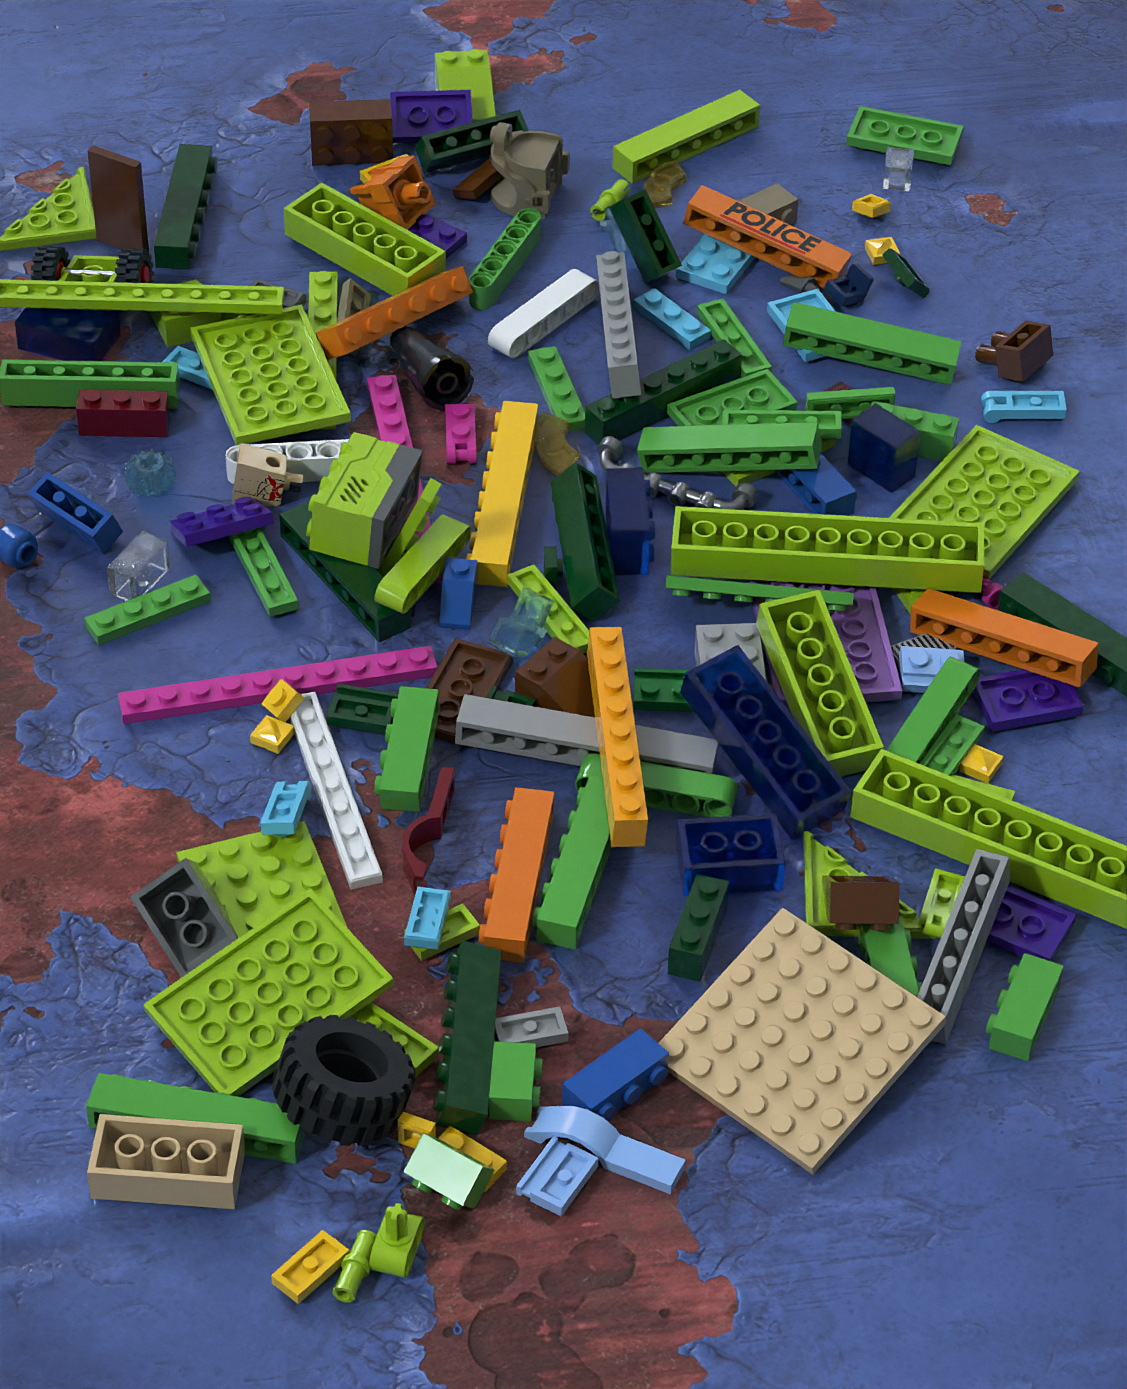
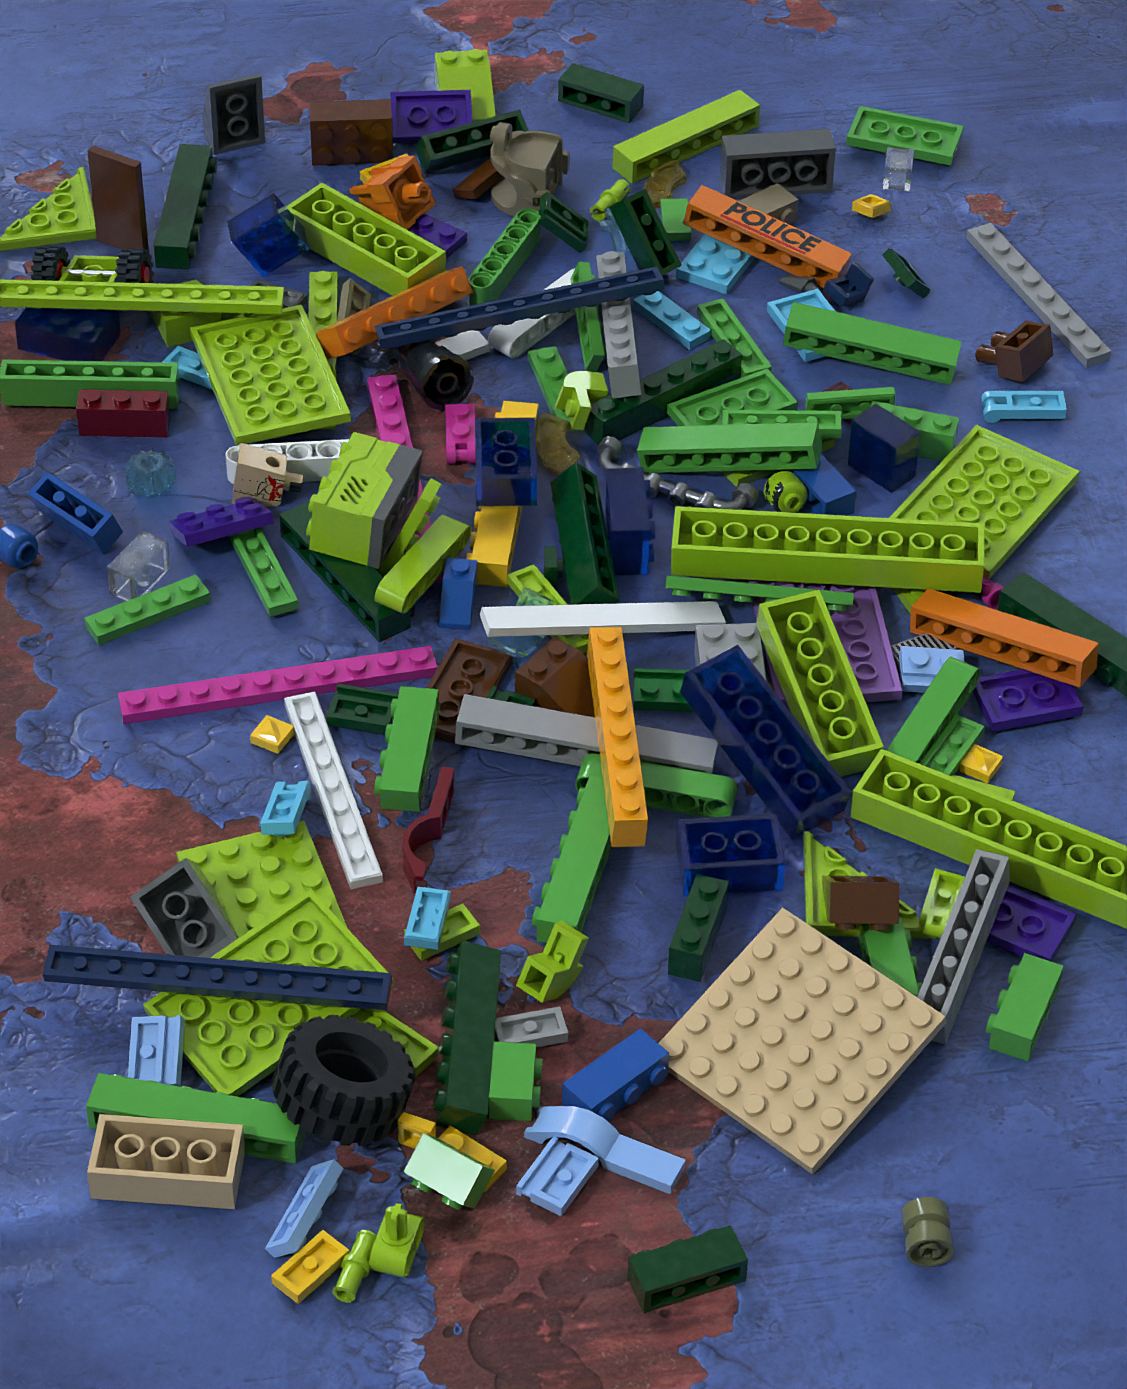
yellow plate [261,679,304,722] -> none
orange brick [478,787,554,963] -> none
yellow tile [865,237,900,265] -> none
none -> dark blue plate [42,945,392,1011]
none -> light blue plate [128,1015,185,1087]
none -> dark grey slope [202,73,265,155]
none -> clear blue brick [227,193,309,277]
none -> light blue plate [265,1159,344,1258]
none -> dark blue plate [375,266,665,350]
none -> white tile [435,330,490,360]
none -> clear blue brick [475,417,537,506]
none -> white tile [480,601,726,637]
none -> lime brick [516,921,589,1003]
none -> dark green plate [538,191,589,253]
none -> lime brick [555,371,608,430]
none -> dark green brick [558,63,644,123]
none -> bright green plate [570,262,607,372]
none -> dark green brick [627,1225,748,1313]
none -> bright green tile [660,198,692,241]
none -> dark grey brick [719,129,836,199]
none -> lime head [764,471,808,513]
none -> olive wheel [901,1197,954,1267]
none -> light grey plate [966,223,1112,368]

